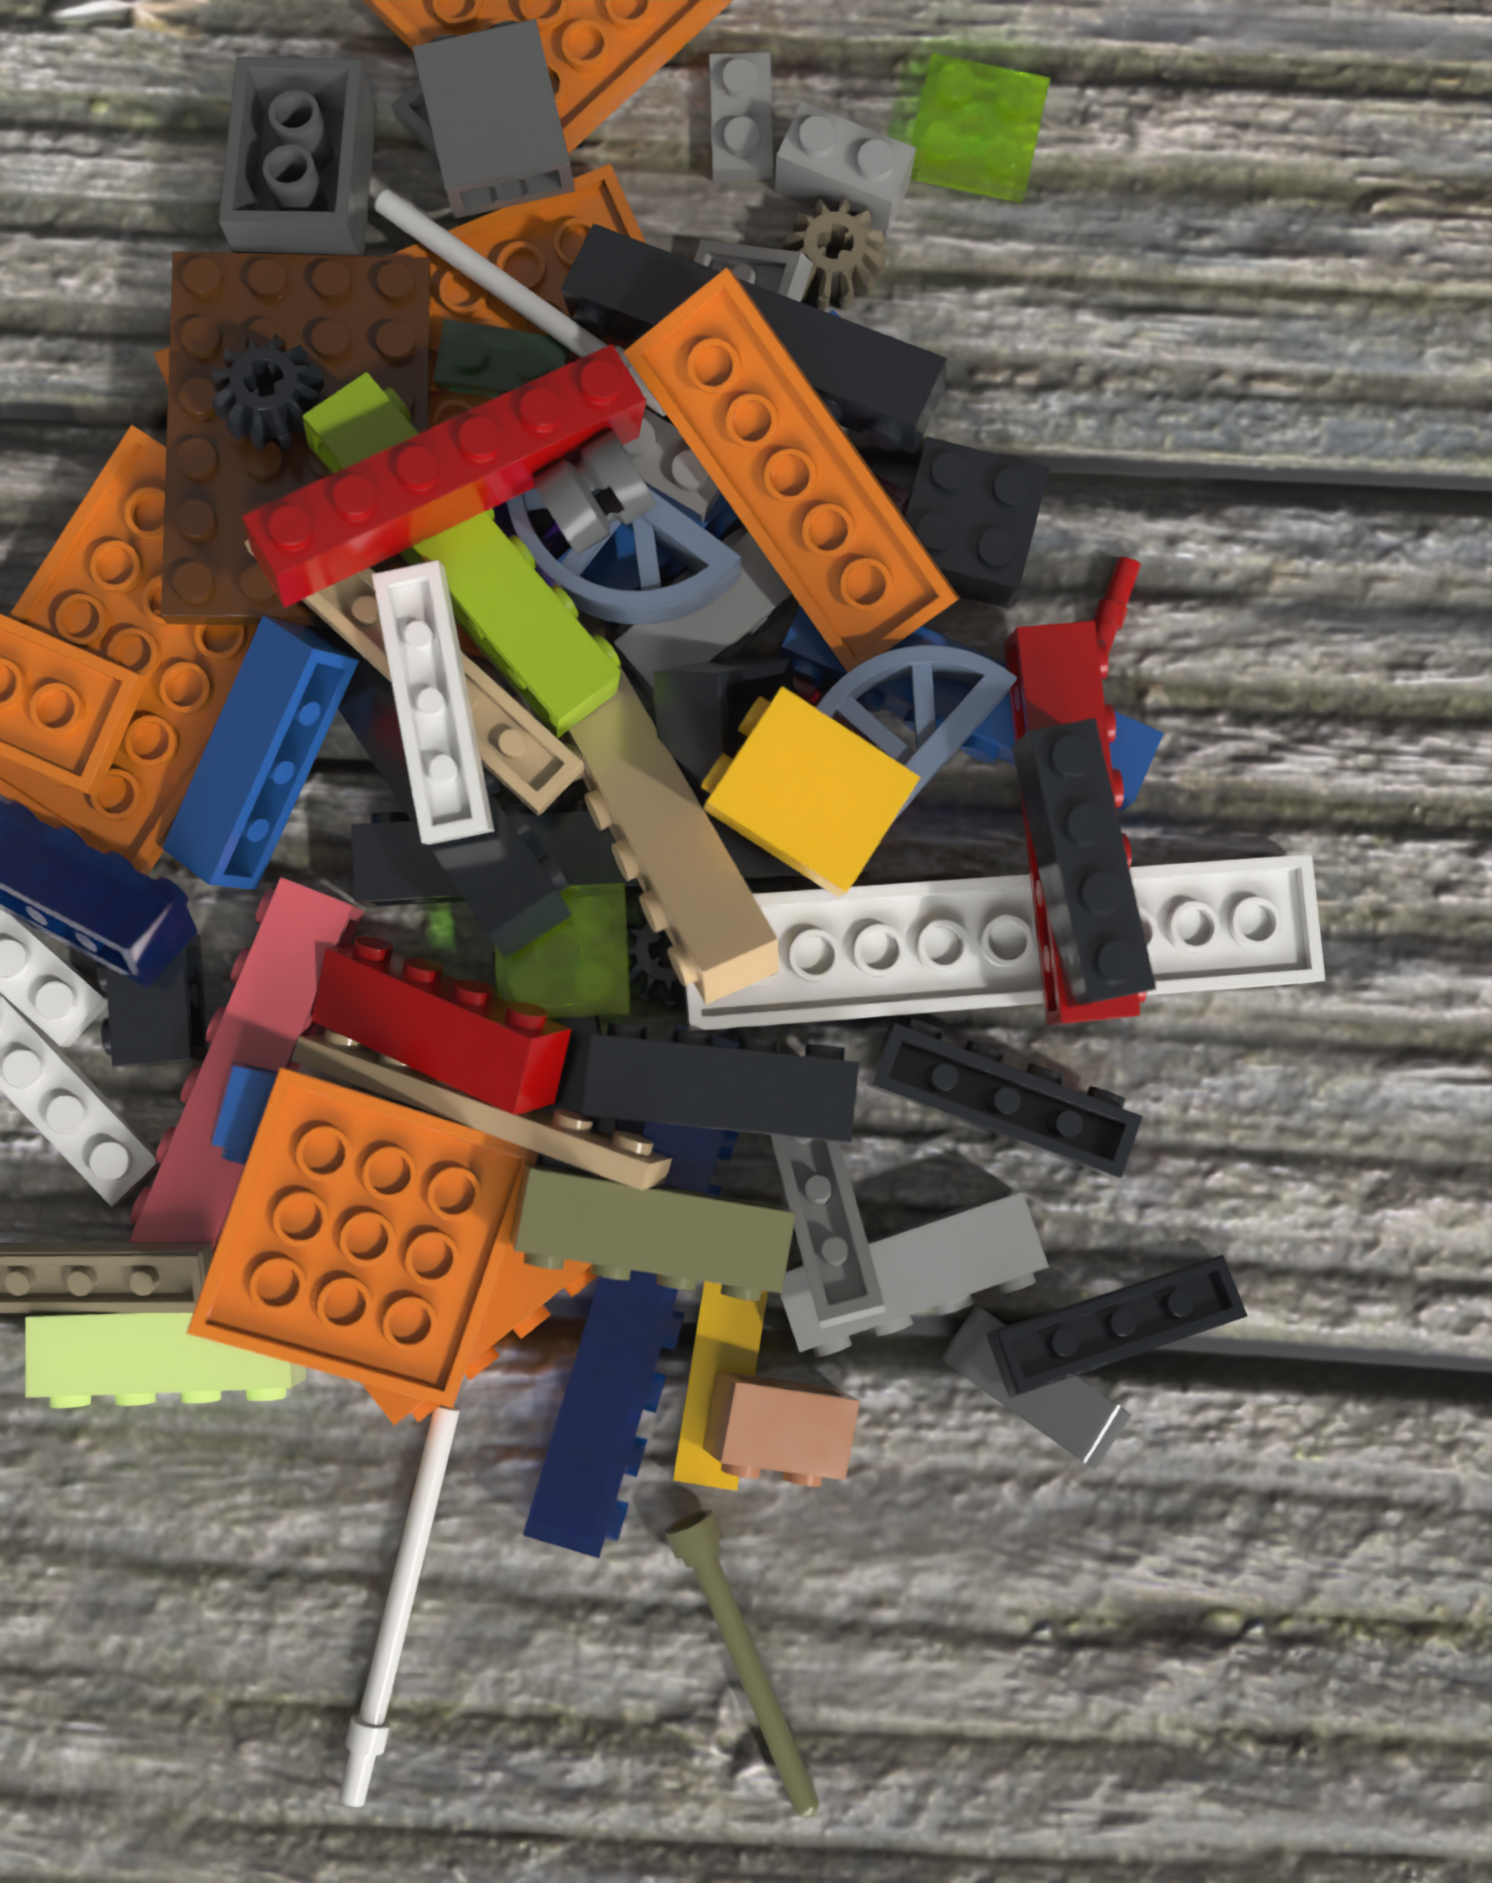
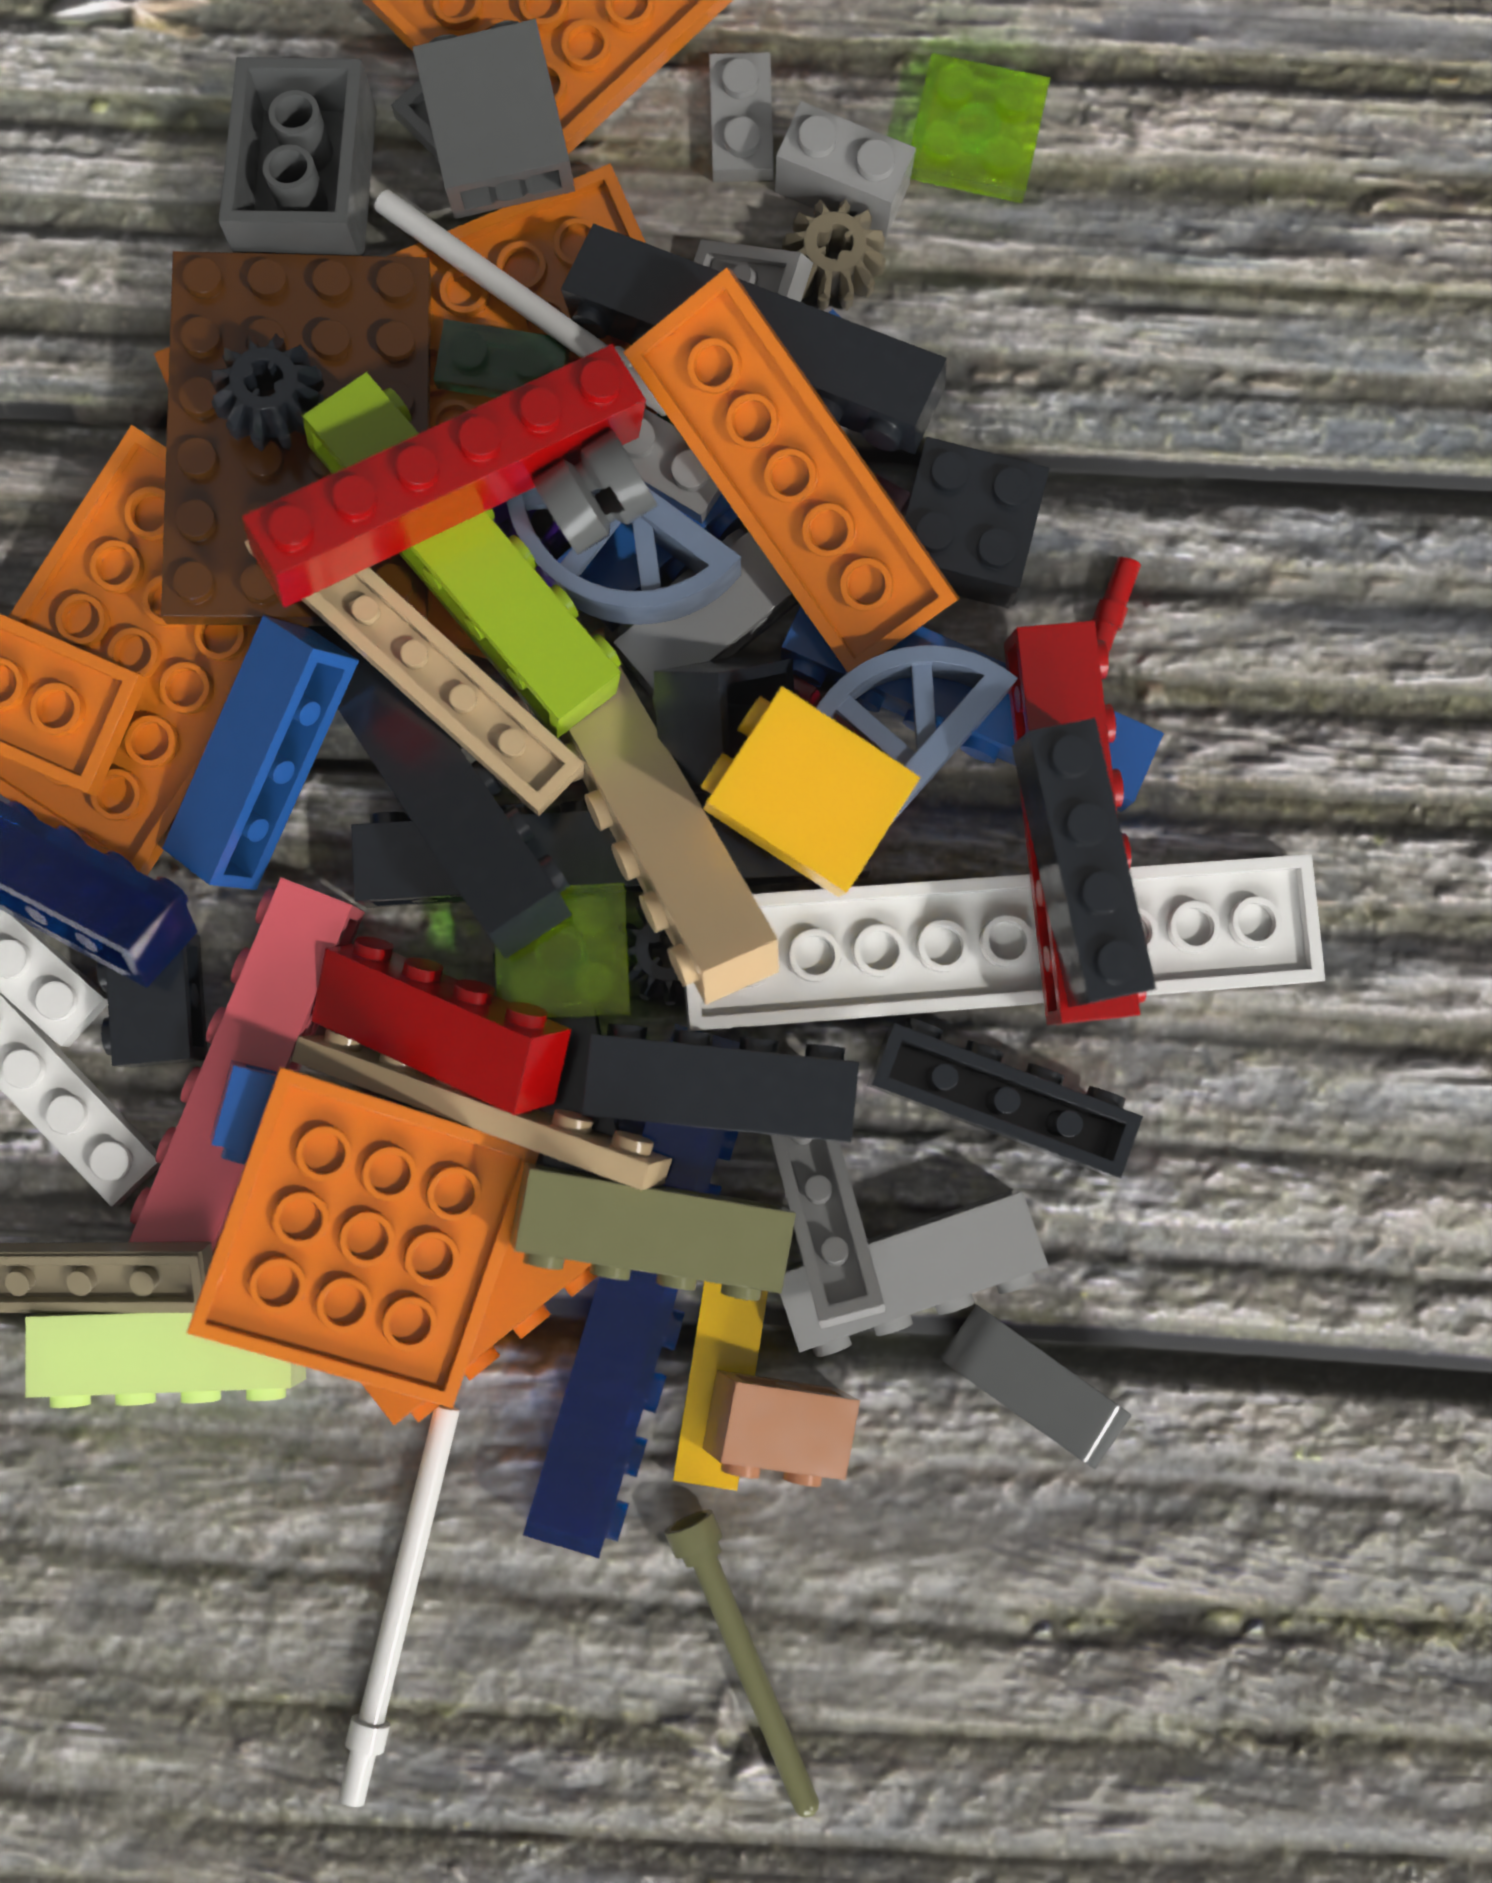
white plate [372,561,494,845] -> none
black tile [986,1255,1248,1398] -> none

